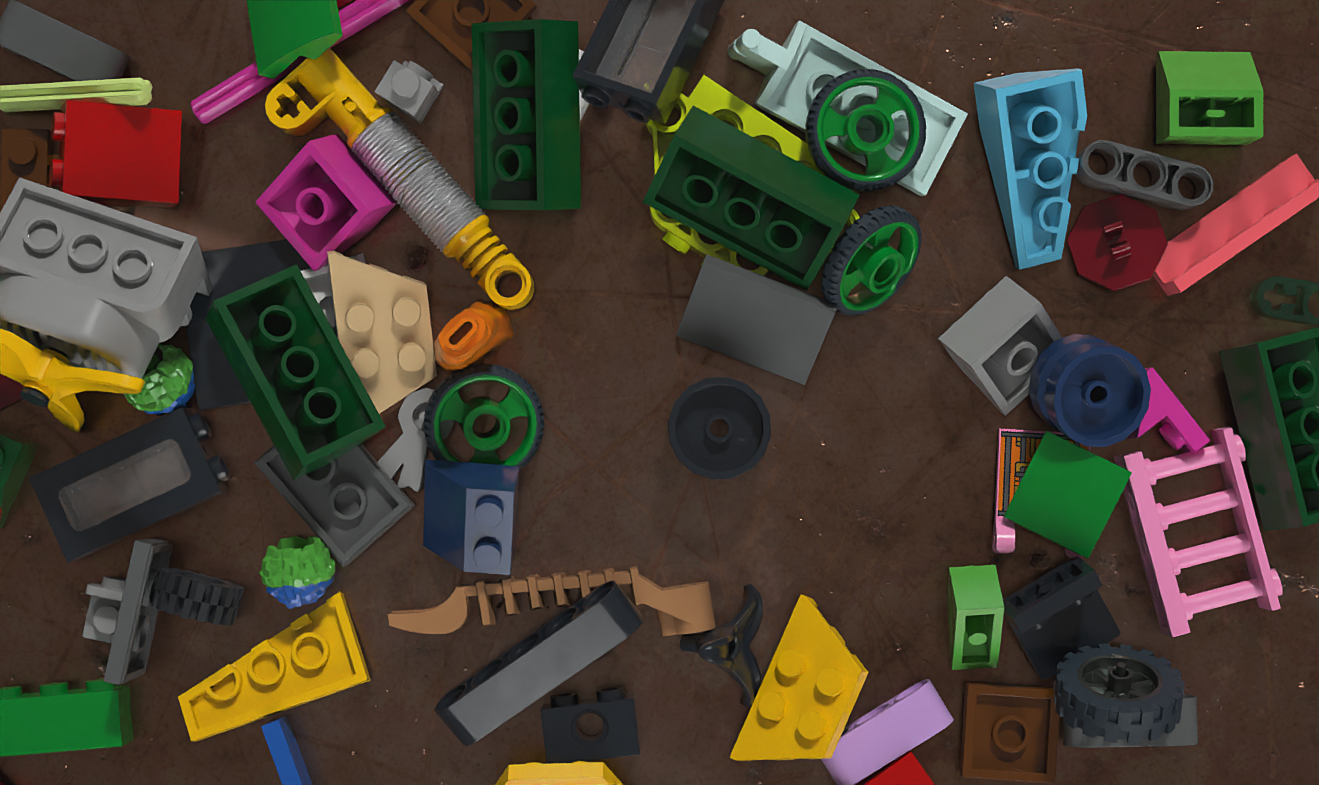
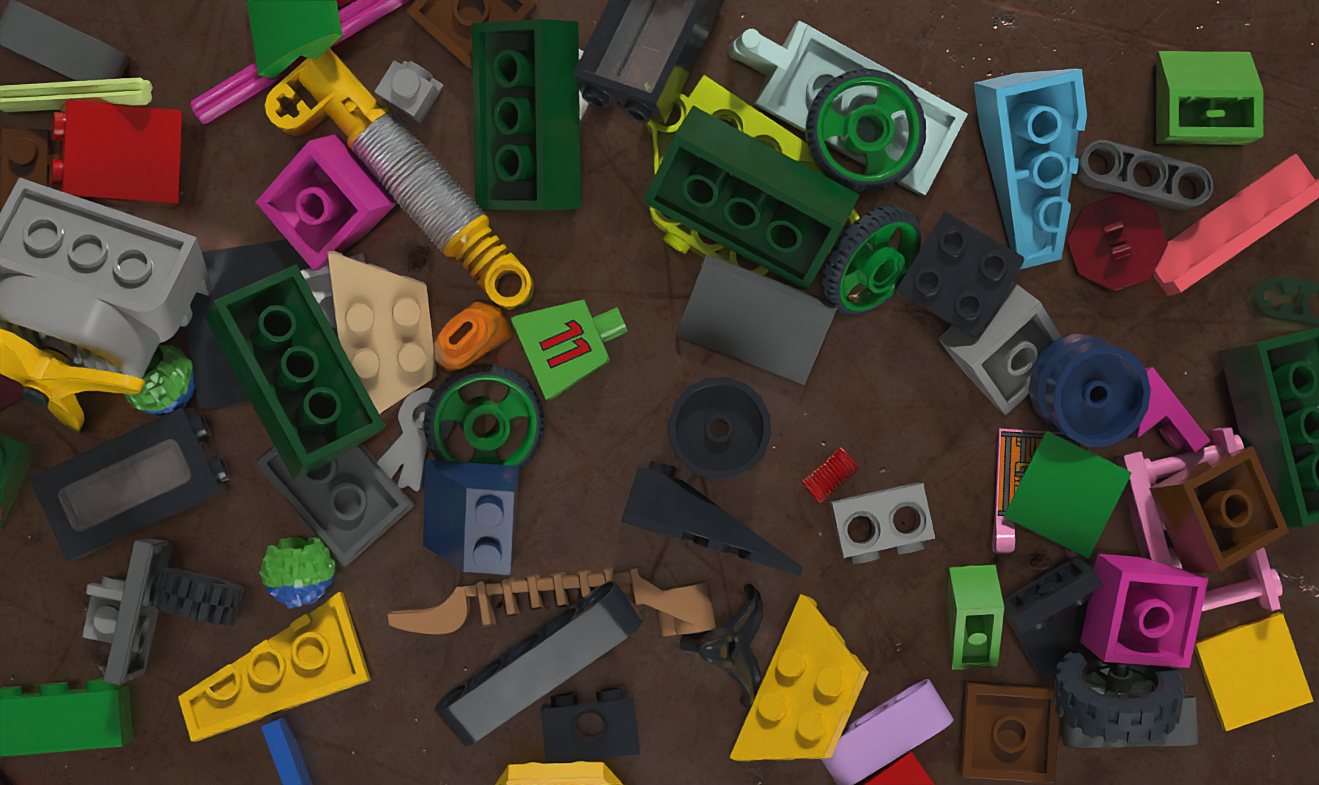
none -> bright green torso [511,300,628,400]
none -> black wedge [621,460,803,576]
none -> red piece [801,447,859,503]
none -> light grey brick [828,483,935,564]
none -> black bracket [896,211,1024,338]
none -> dark pink slope [1080,554,1209,668]
none -> reddish brown slope [1149,446,1289,573]
none -> yellow tile [1194,612,1313,731]

